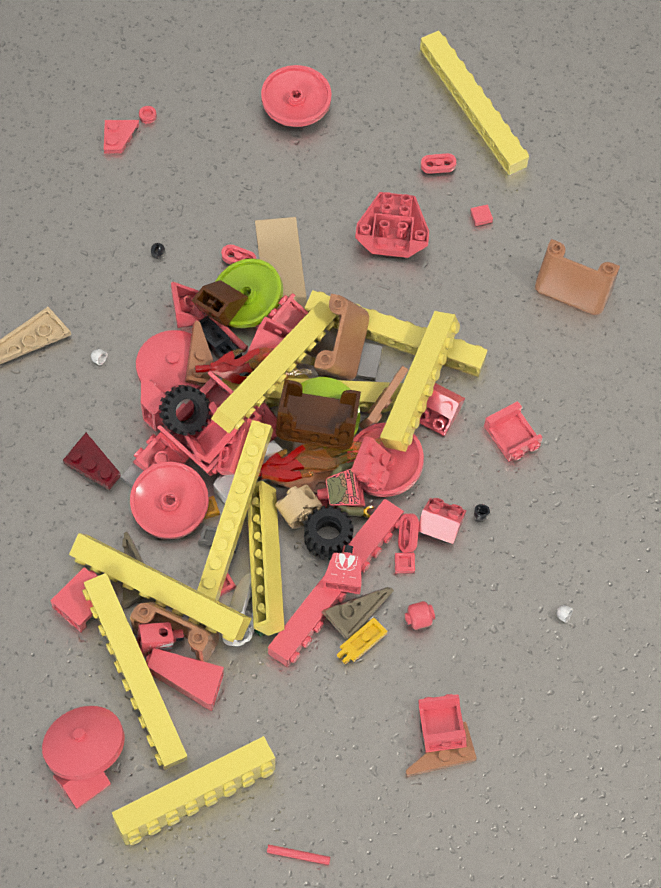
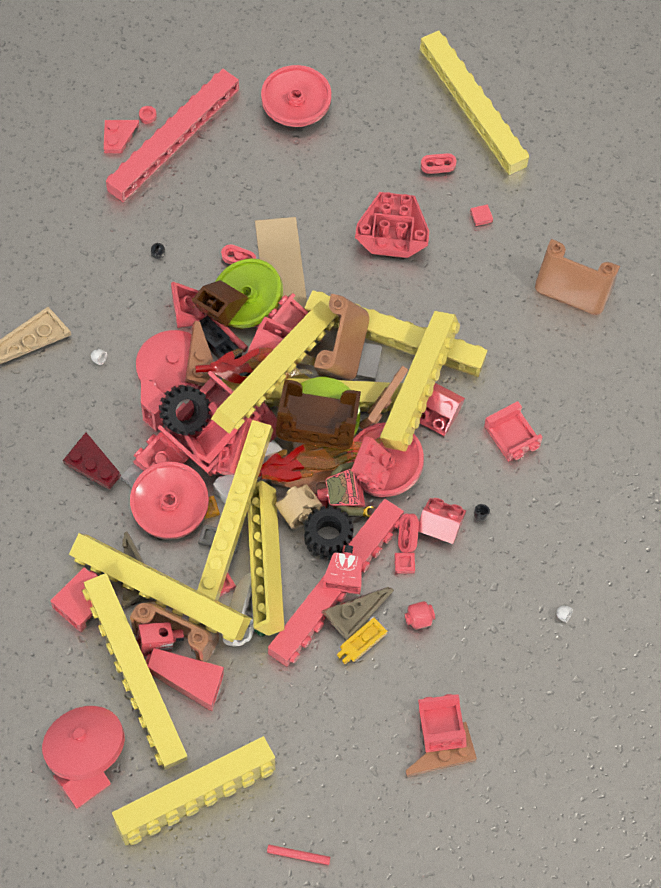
none -> coral brick [106,69,239,202]

